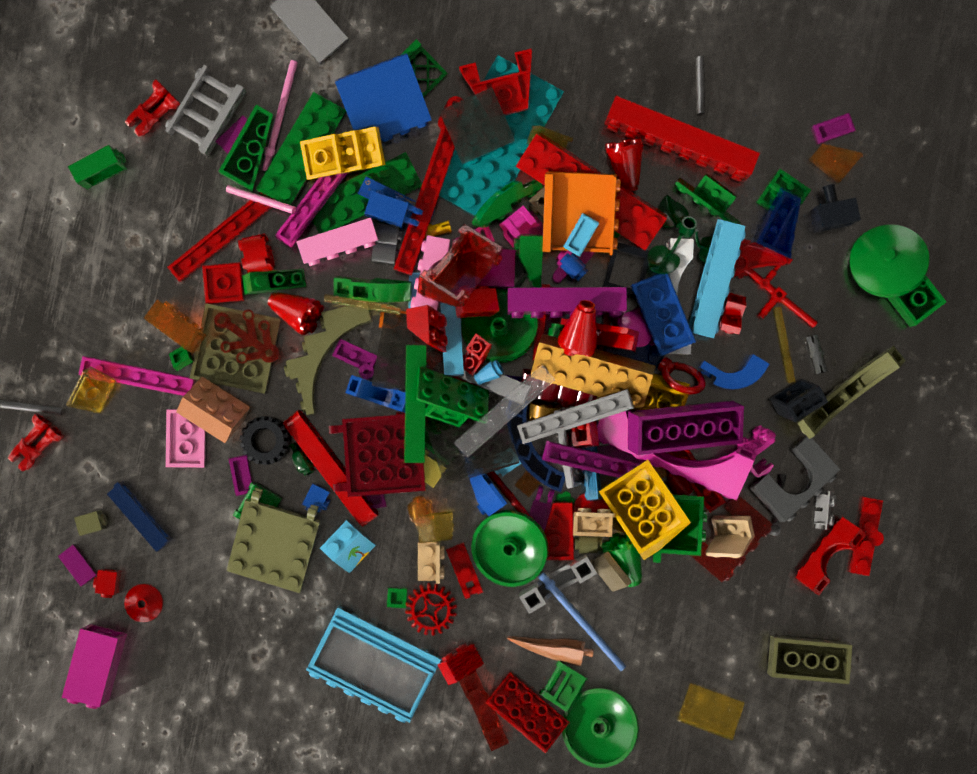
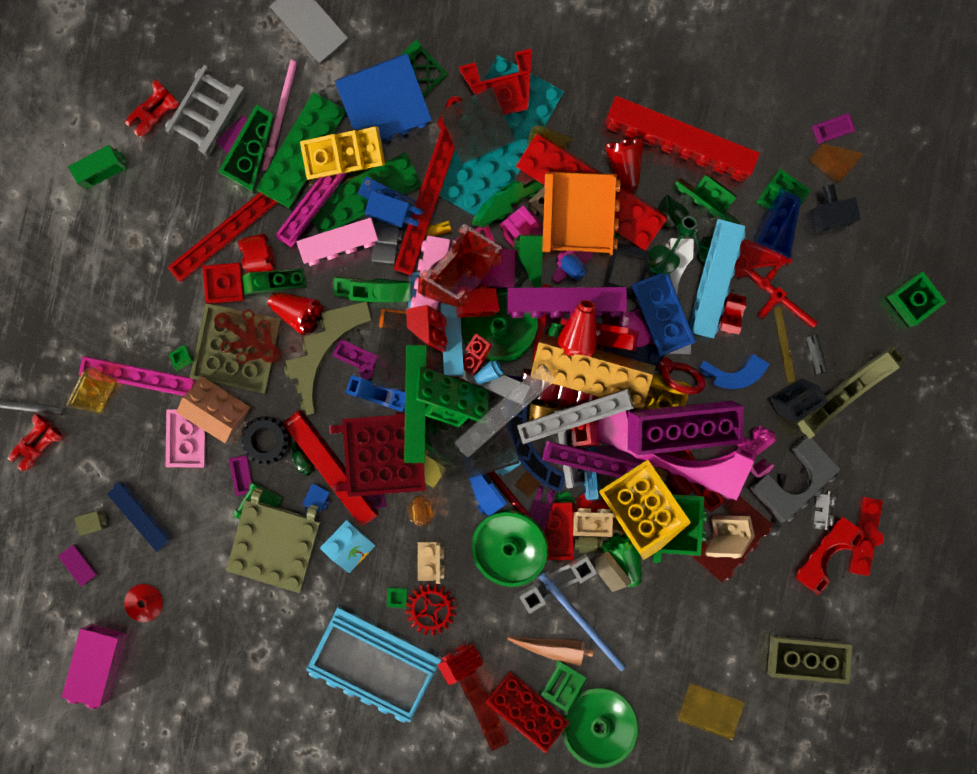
red brick [93,568,122,598] -> none
clear orange brick [144,300,207,354] -> none
bright pink bar [226,185,296,214] -> none
clear yellow bar [324,294,401,315] -> none
clear yellow piece [417,511,454,543] -> none
red plate [446,542,483,599] -> none
medium azure tile [563,213,600,257] -> none
flat silver bar [697,56,705,114] -> none
green dish [850,225,929,298] -> none

